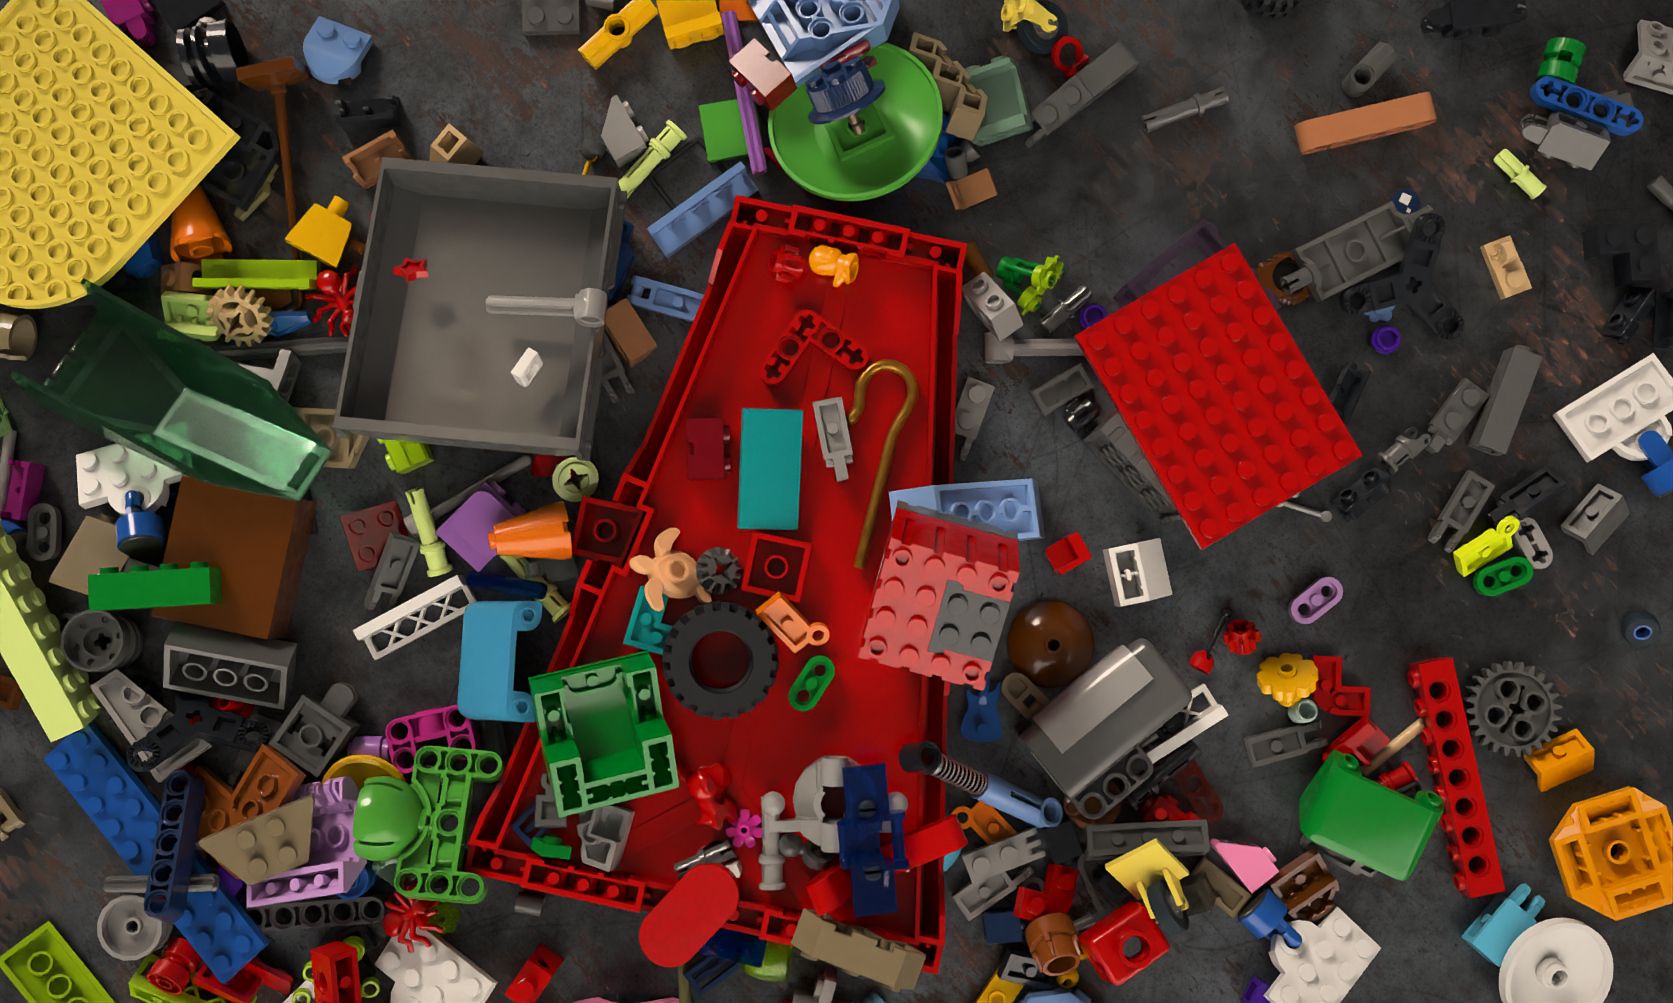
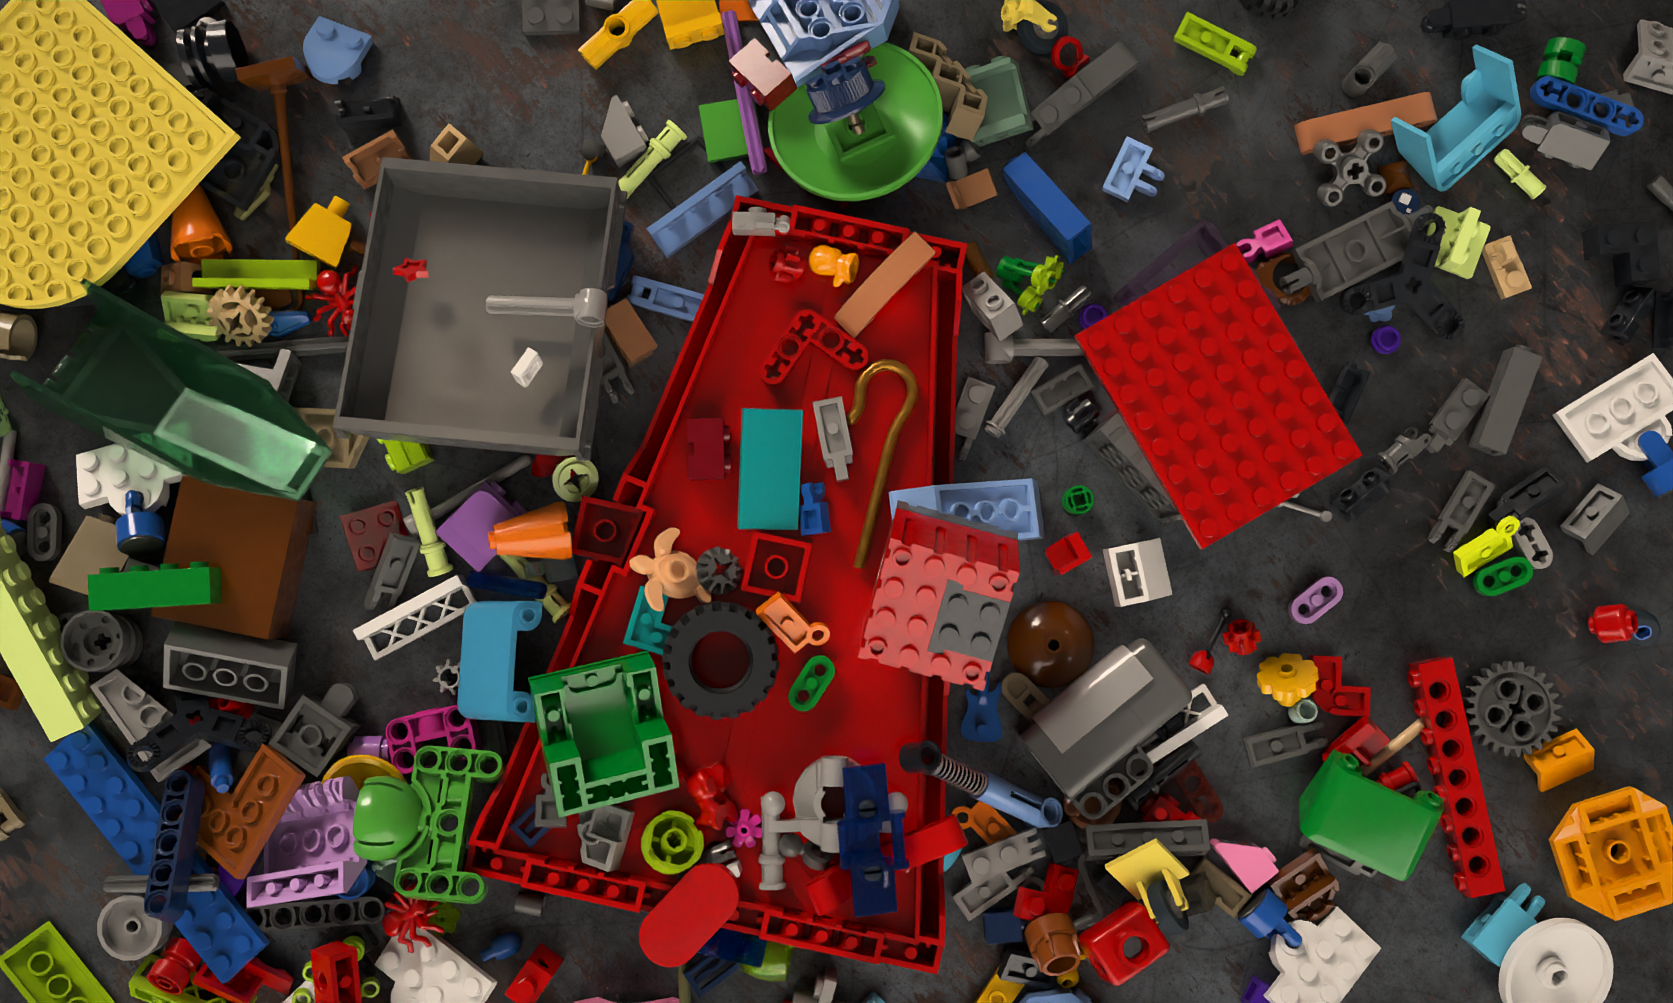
dark tan wing [198,793,315,886] -> none
green plate [531,834,572,859] -> none
dark tan brick [790,908,926,992] -> none
none -> blue cylinder [208,742,234,793]
none -> light grey gear [433,658,460,695]
none -> blue cylinder [479,932,521,962]
none -> lime cylinder [641,810,704,874]
none -> light grey piece [732,207,791,236]
none -> blue plate [799,482,831,536]
none -> nougat slope [833,231,937,339]
none -> light grey axle [984,356,1048,439]
none -> blue slope [1002,152,1092,265]
none -> green wheel [1061,485,1094,515]
none -> light blue hinge [1101,136,1165,202]
none -> lime plate [1172,12,1257,76]
none -> dark pink plate [1237,219,1293,263]
none -> dark grey gear [1313,129,1387,207]
none -> reddish brown slope [1377,160,1413,195]
none -> medium azure windscreen [1391,44,1521,192]
none -> yellowish green bracket [1425,206,1491,279]
none -> red head [1588,604,1638,643]

